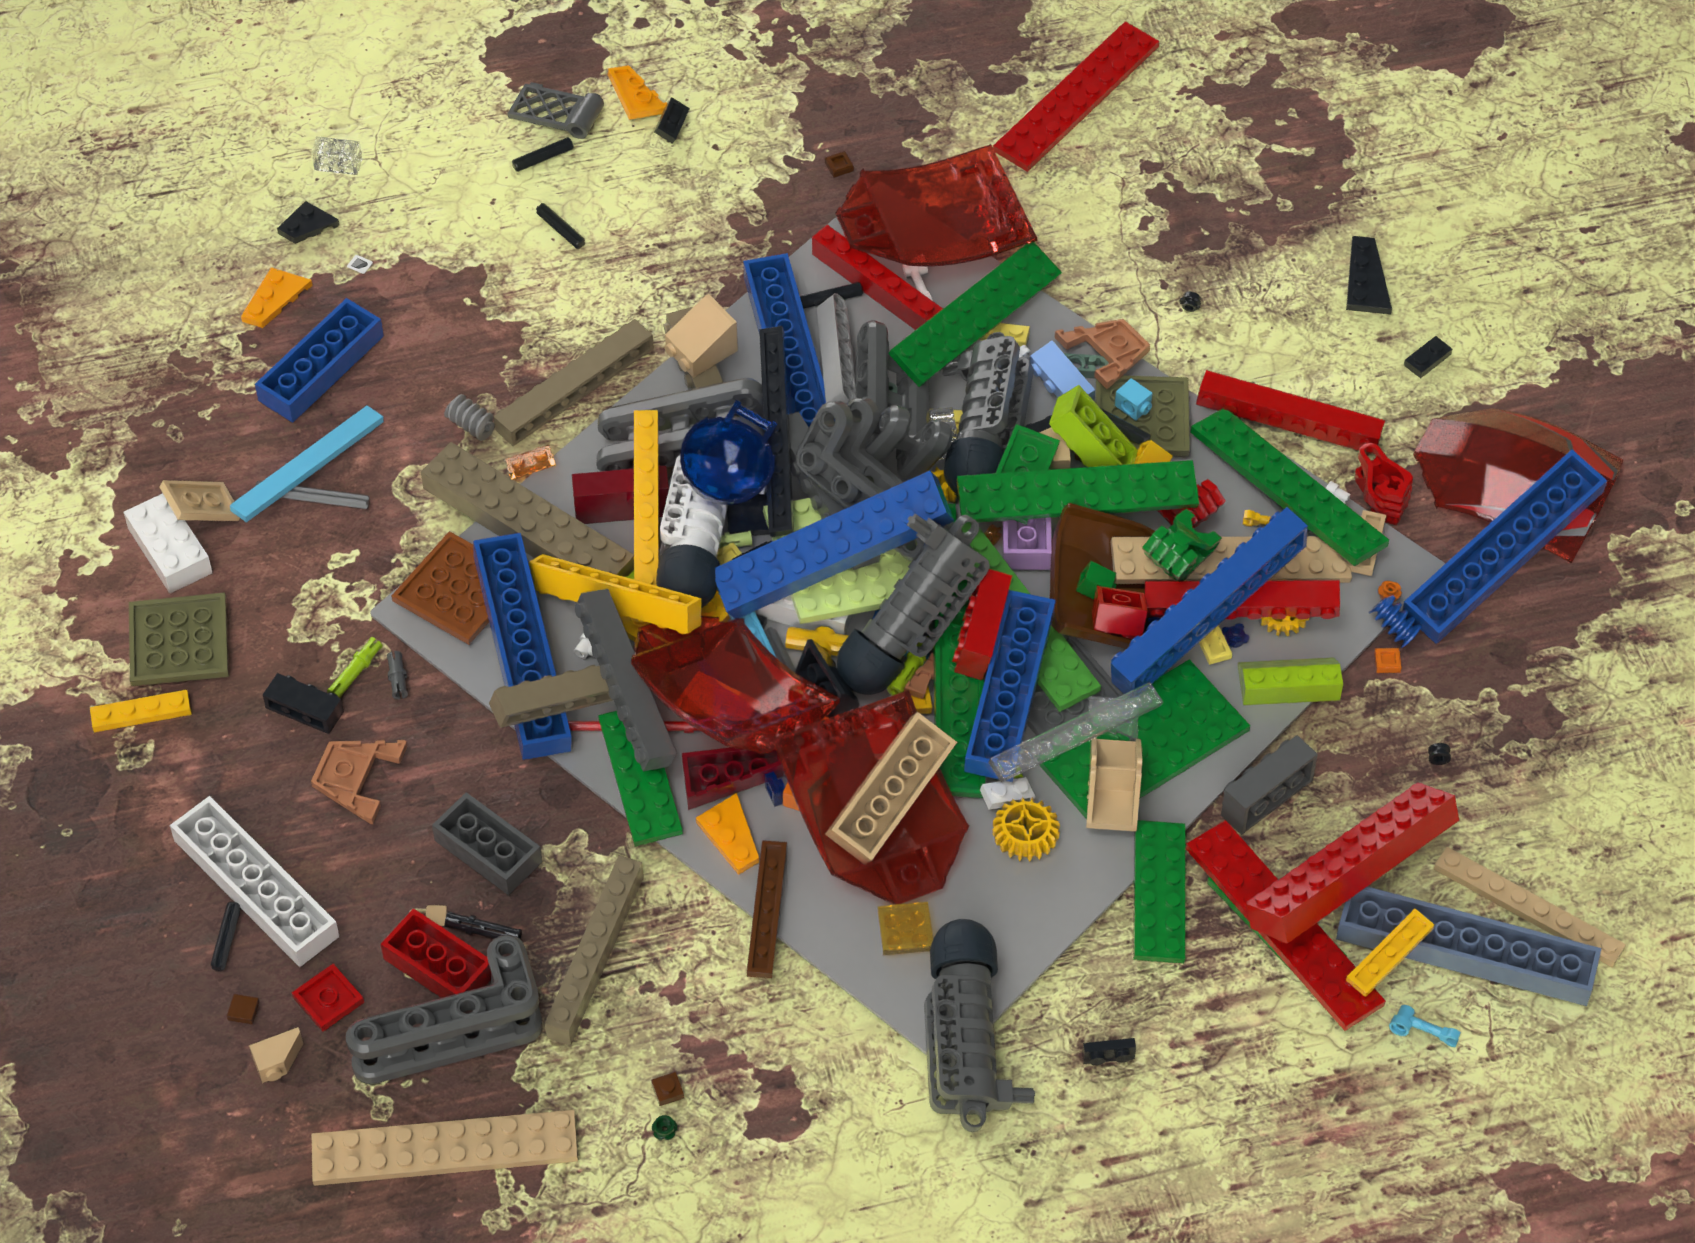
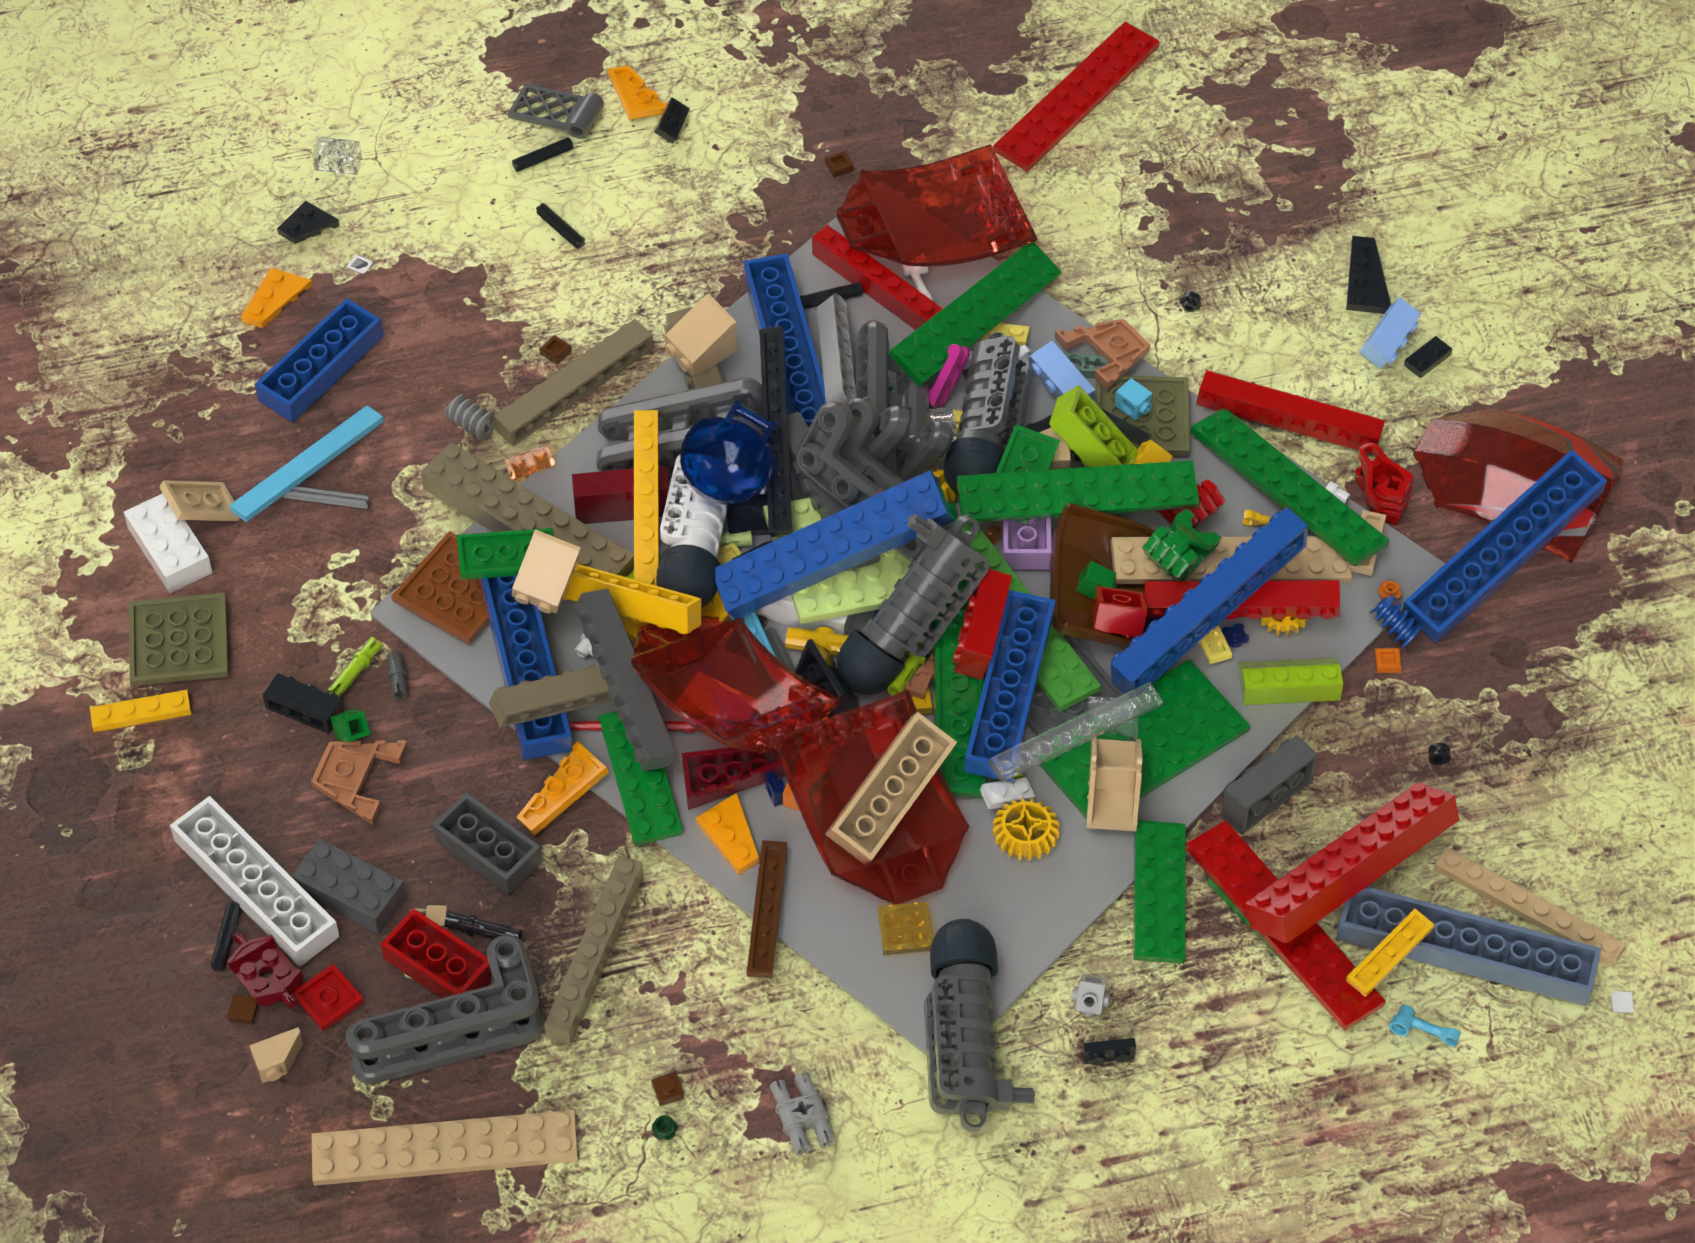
none -> dark red plate [228,931,303,1009]
none -> dark grey brick [291,839,406,935]
none -> green brick [330,709,370,742]
none -> green tile [456,528,554,580]
none -> tan slope [511,529,581,614]
none -> light orange wing [517,741,609,836]
none -> reddish brown tile [539,335,572,365]
none -> light grey pin [770,1072,836,1156]
none -> dark pink plate [929,344,970,408]
none -> light grey brick [1072,974,1110,1017]
none -> light blue brick [1359,297,1421,369]
none -> white sticker [1612,991,1634,1013]

